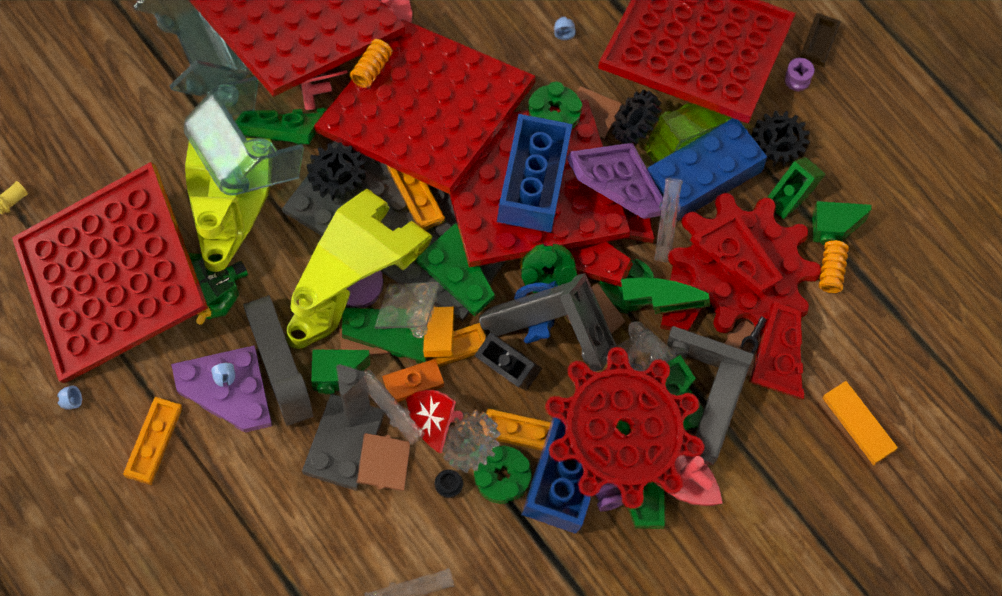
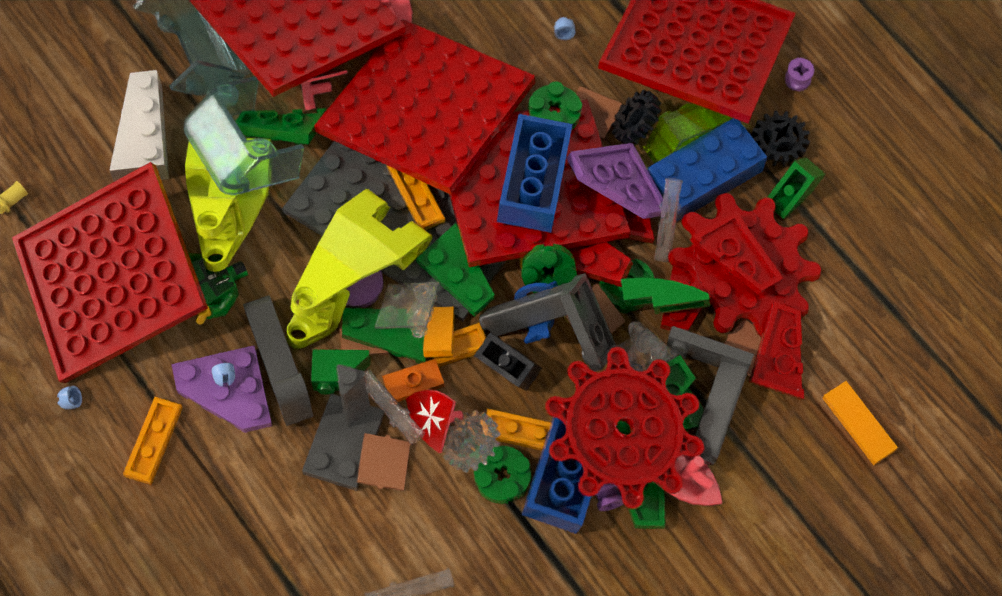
black gear [307,142,366,201] -> none
light orange piece [350,39,392,88] -> none
black plate [435,469,463,498] -> none
black hand [740,316,767,354] -> none
dark brown tile [800,12,841,67] -> none
green slope [812,201,872,245] -> none
light orange piece [818,240,849,293] -> none
none -> white wedge [110,70,169,182]

